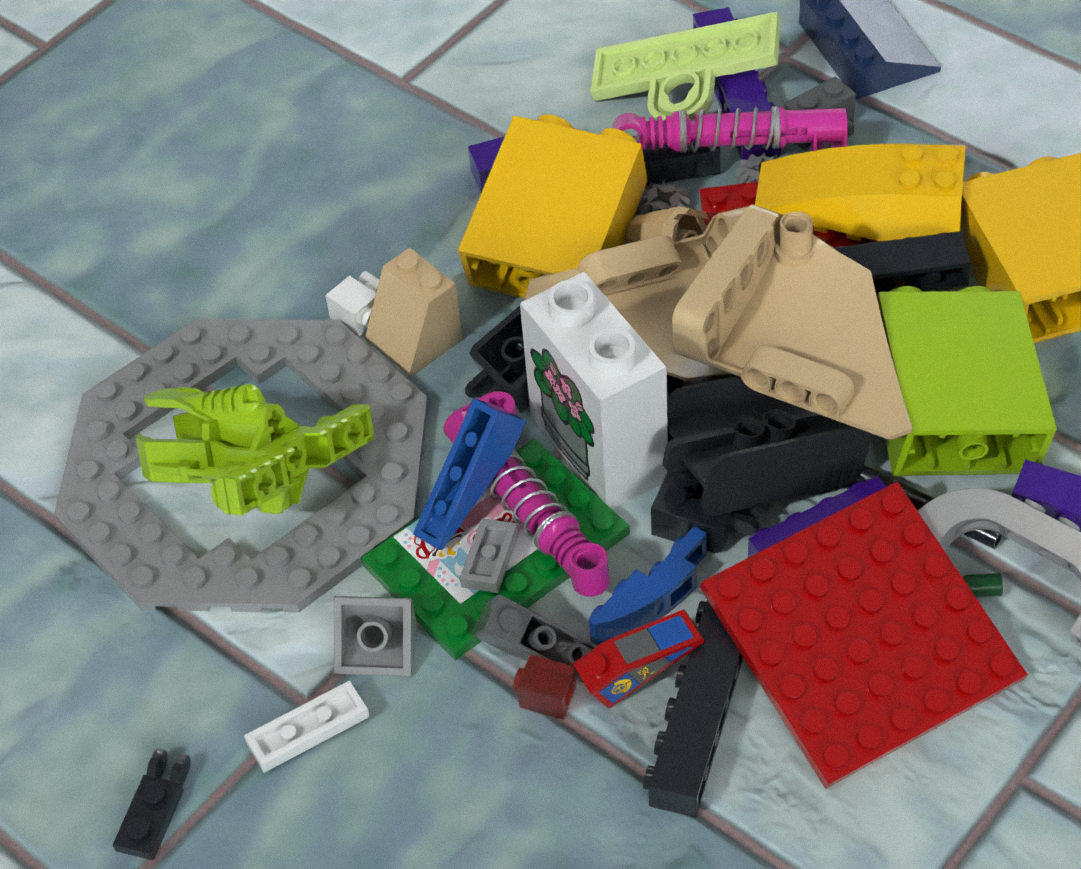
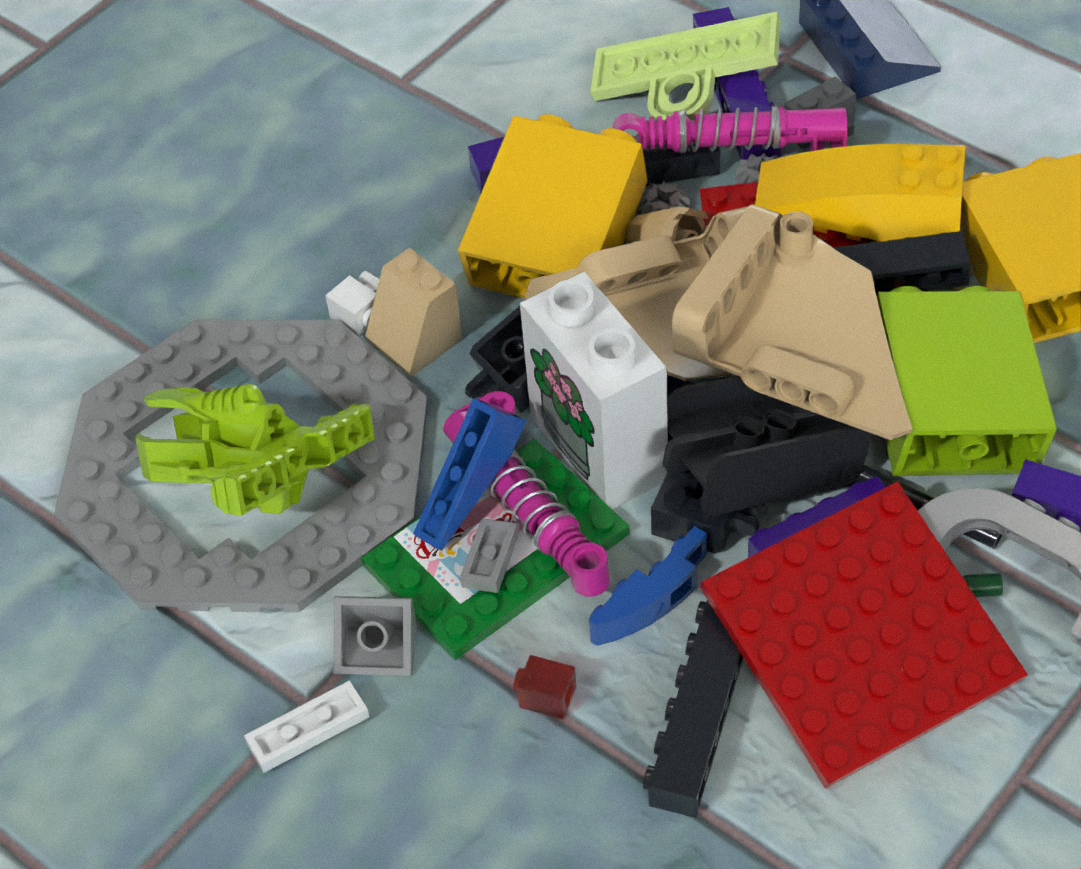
black hinge [113,748,191,860] -> none
dark grey slope [471,594,598,683] -> none
slope [573,609,705,709] -> none

